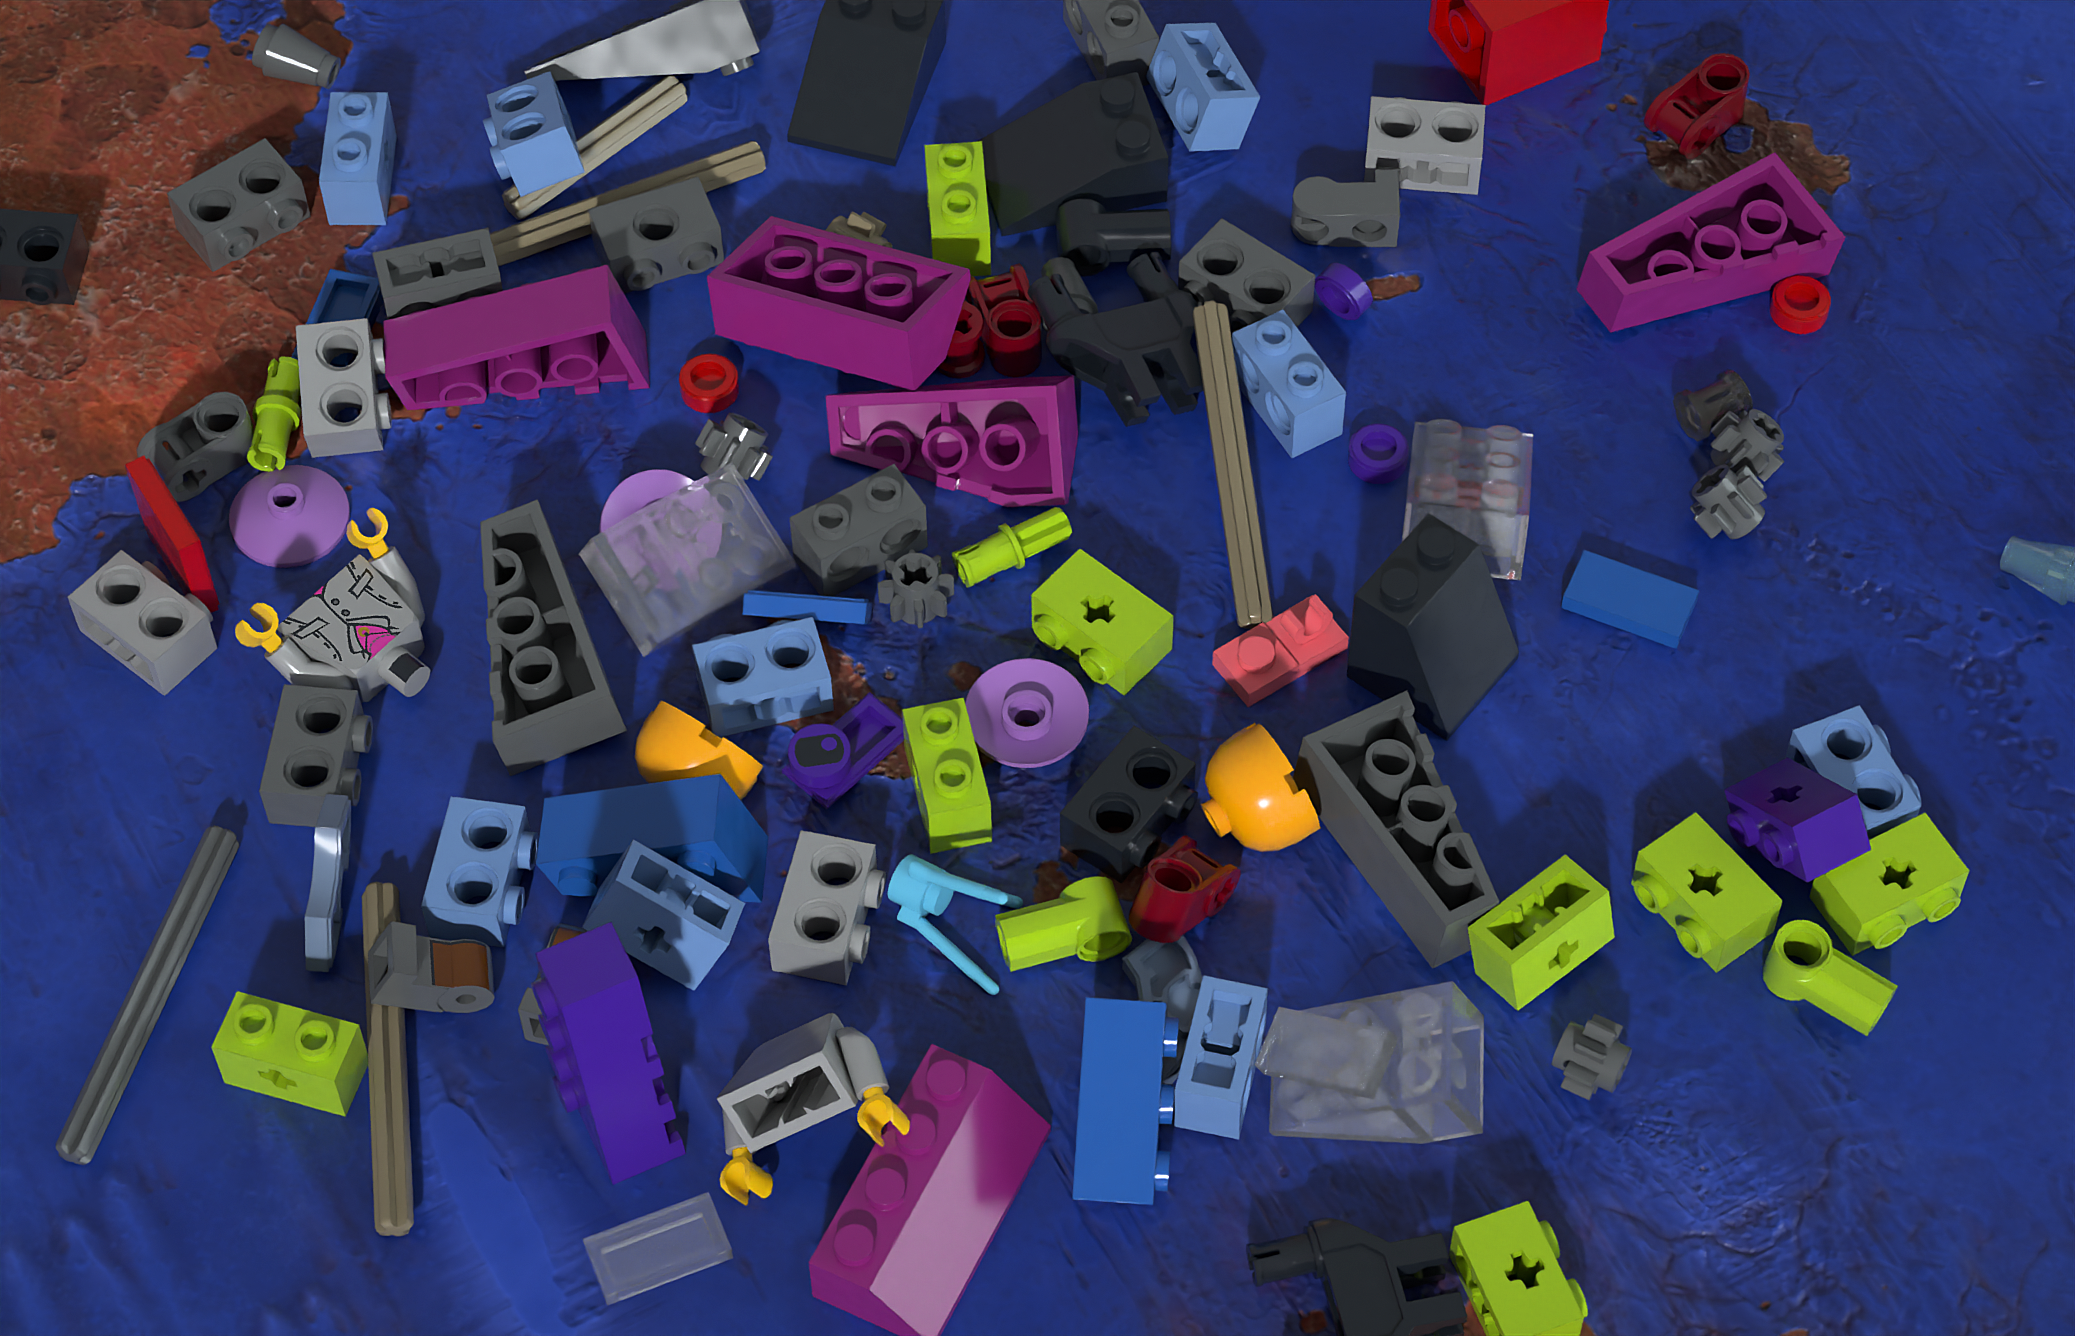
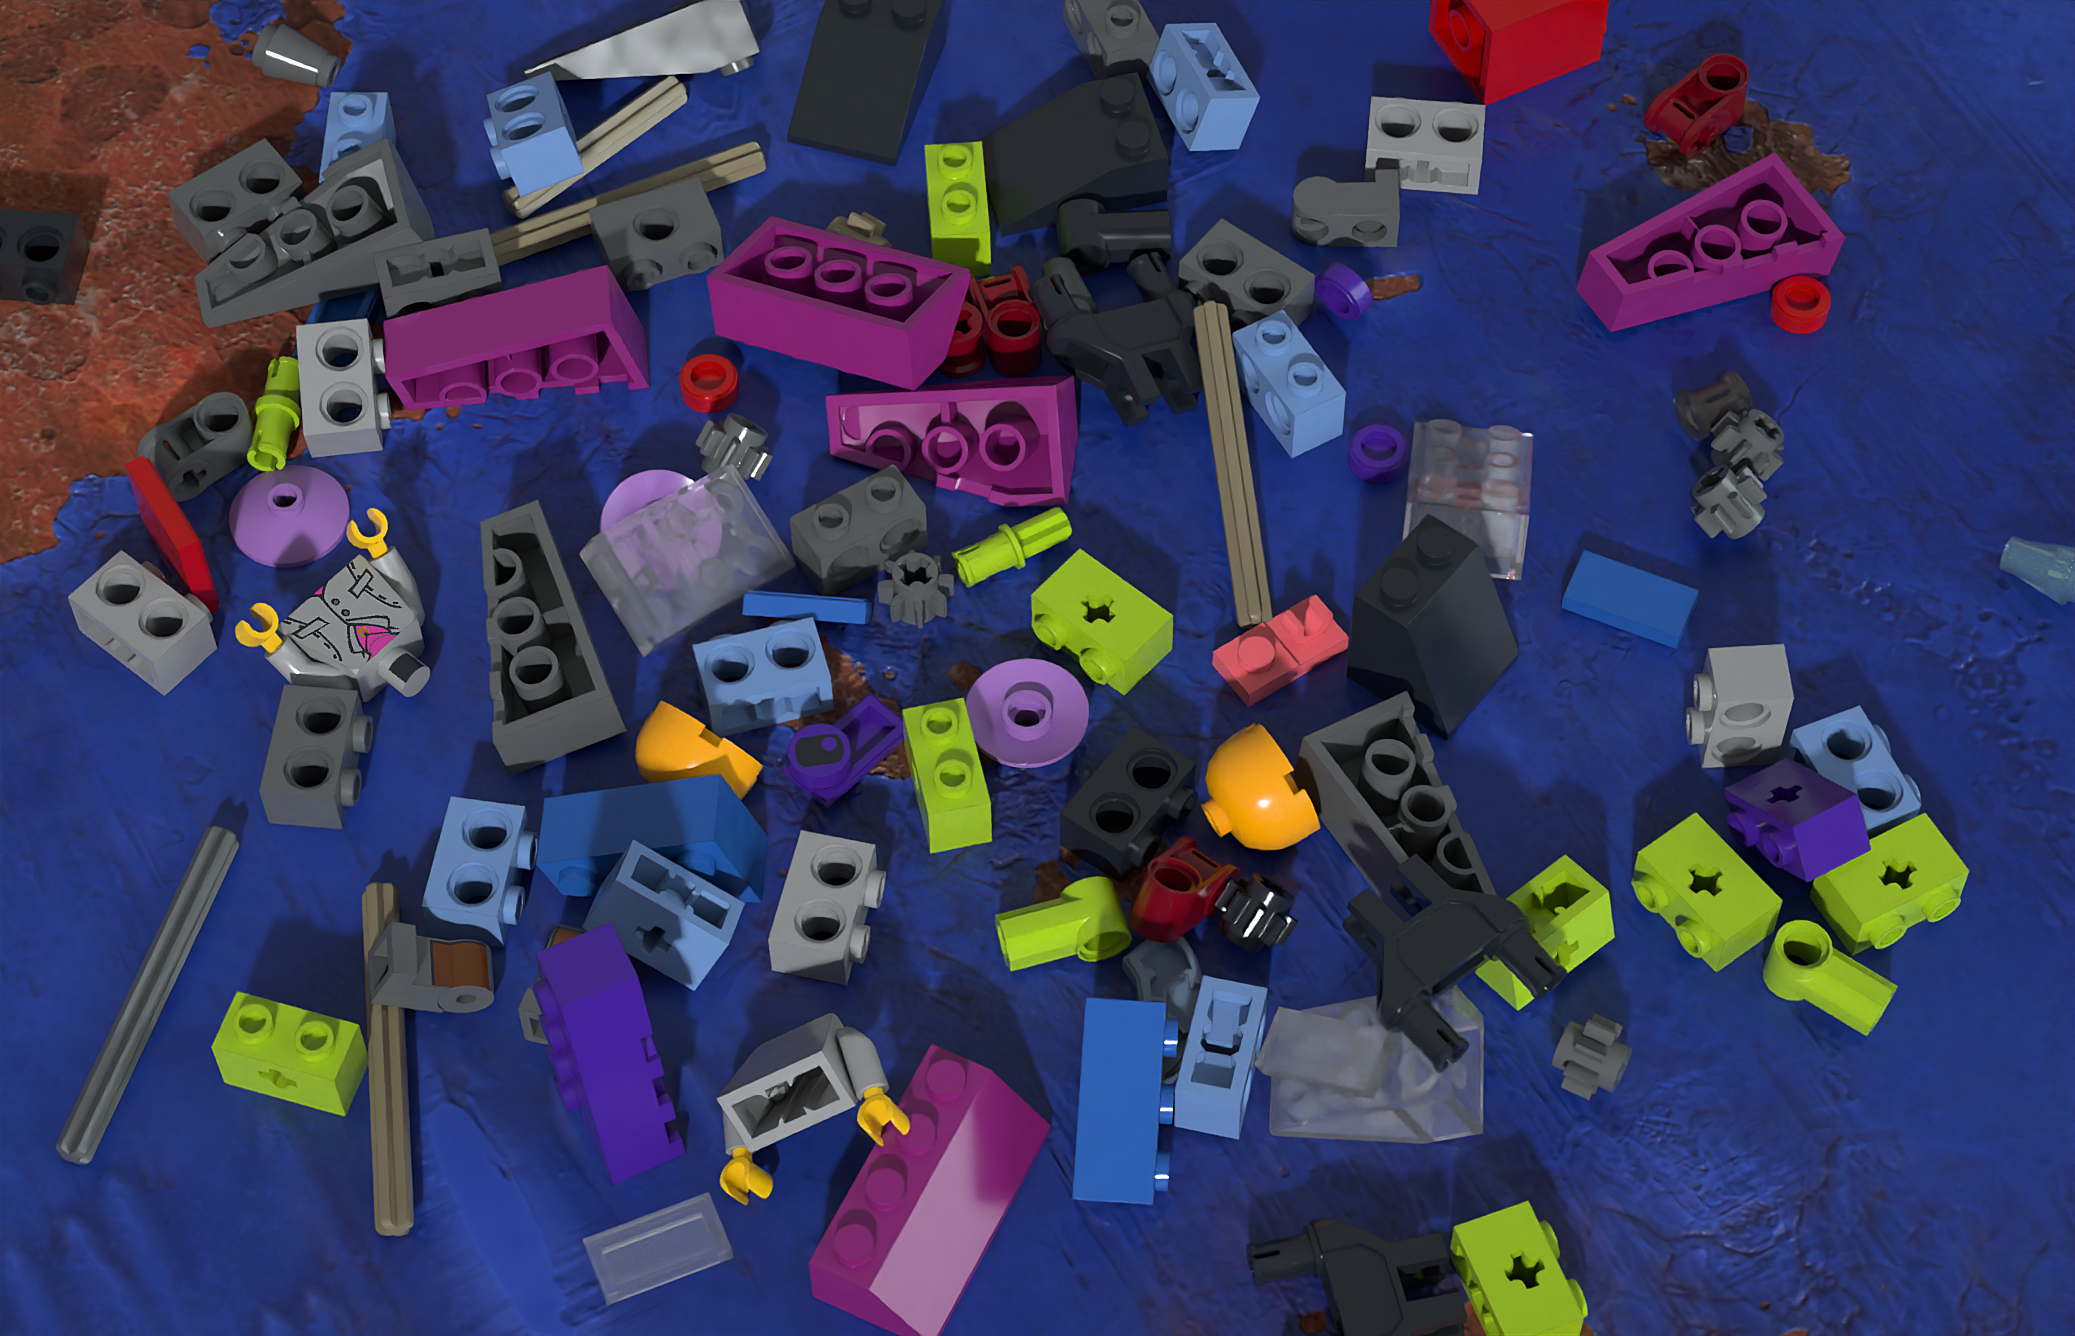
sand blue tile [305,794,351,972] -> none
medium azure plant [888,854,1023,995] -> none
none -> dark grey wedge [194,137,436,328]
none -> black gear [1214,873,1299,953]
none -> black connector [1342,854,1567,1073]
none -> light grey brick [1685,644,1794,768]

